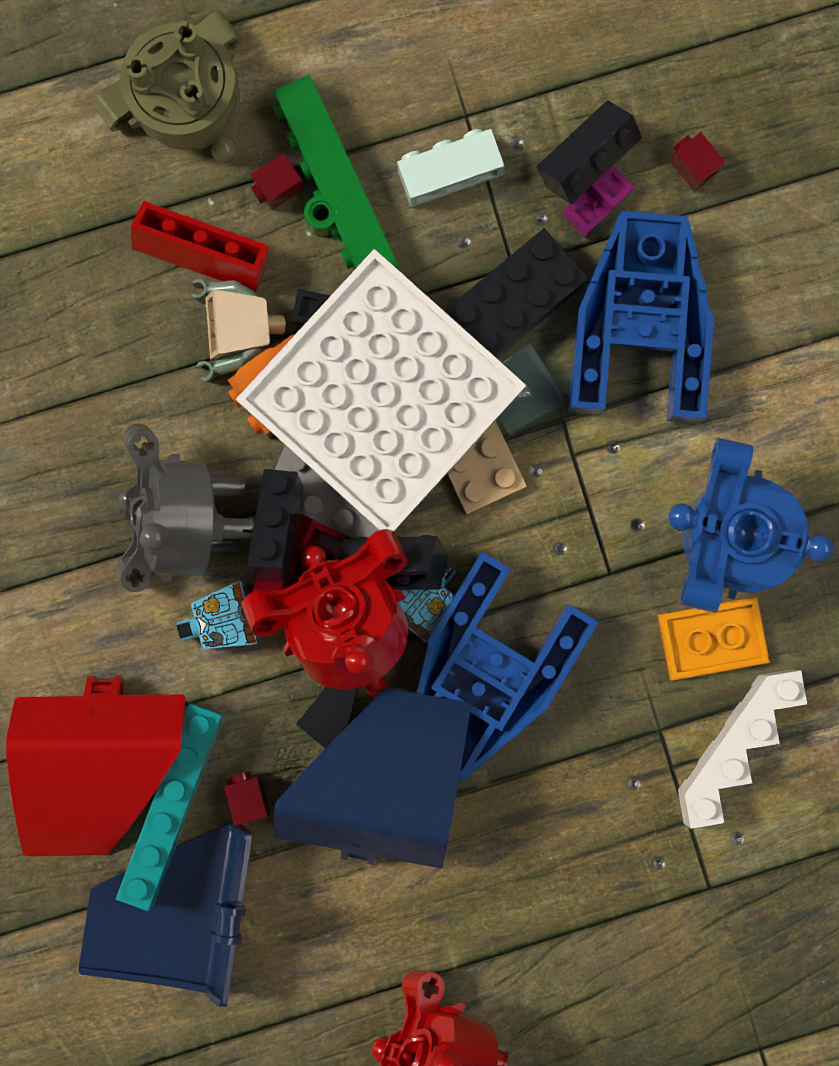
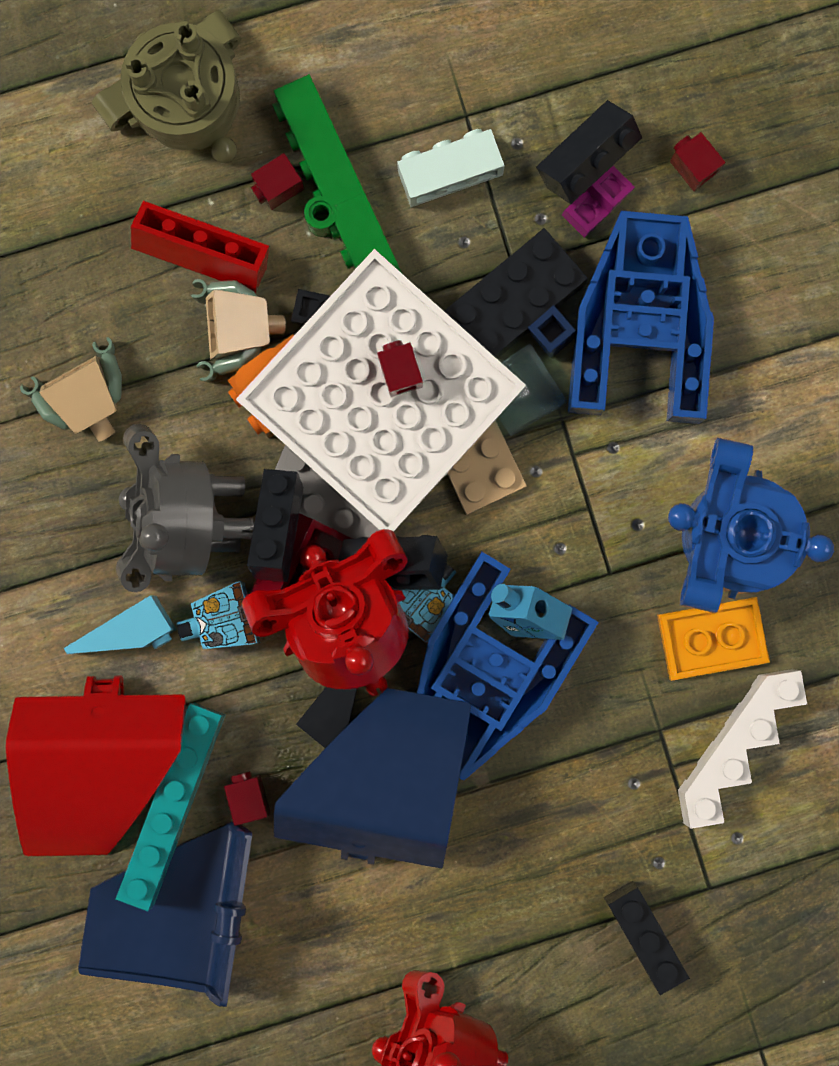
none -> tan torso [20,337,122,442]
none -> medium azure slope [64,595,177,654]
none -> dark red brick [377,340,423,398]
none -> dark azure torso [489,584,573,640]
none -> dark blue brick [528,305,576,359]
none -> black brick [603,881,690,995]

